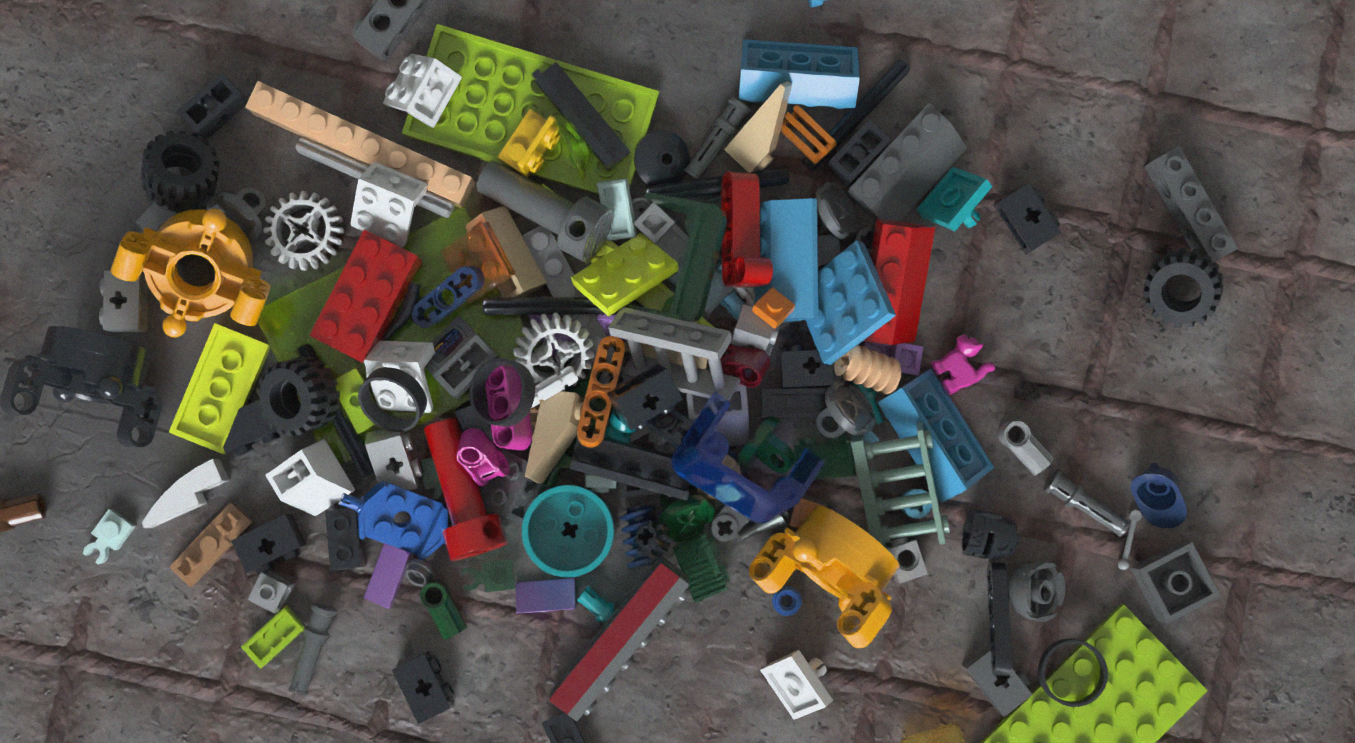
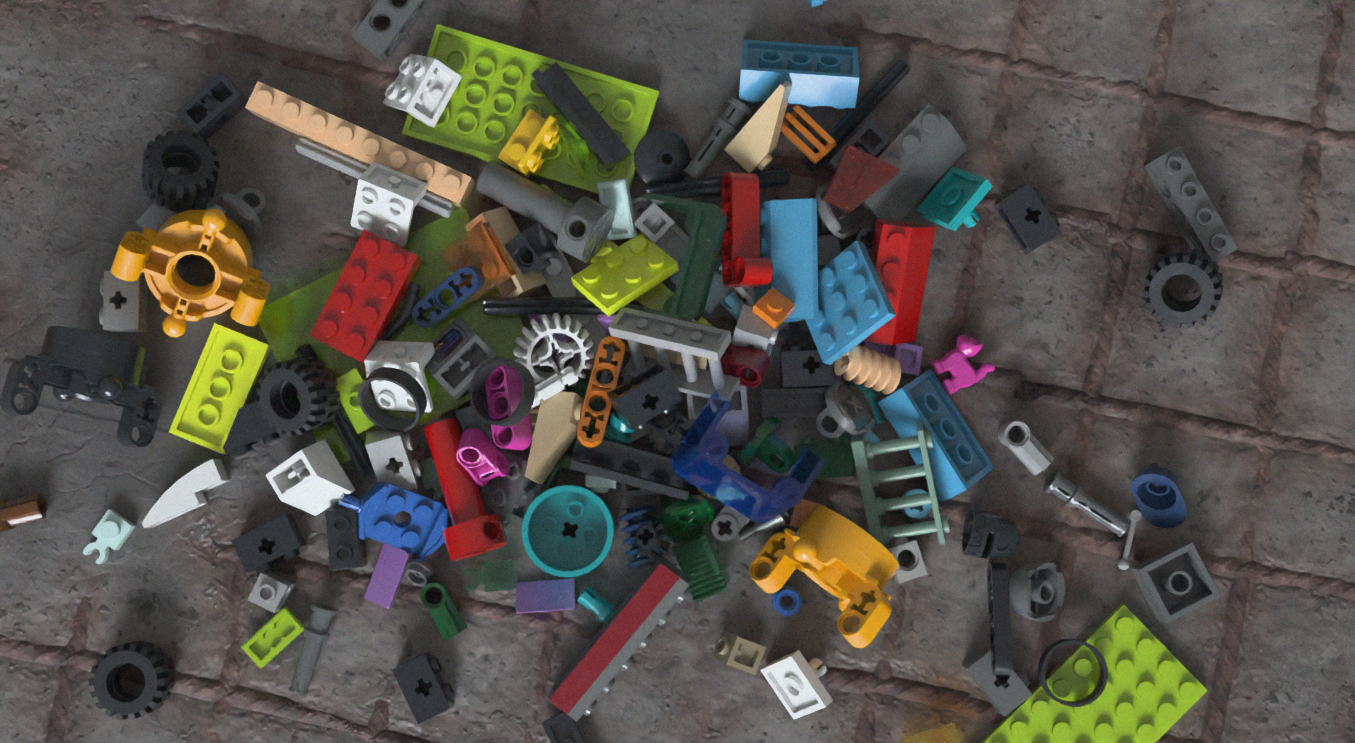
medium nougat plate [169,502,254,587] -> none
white gear [263,191,344,271] -> none
none -> black tyre [89,641,175,720]
none -> black brick [504,223,558,275]
none -> dark tan bracket [714,630,766,675]
none -> clear red wing [823,145,900,213]

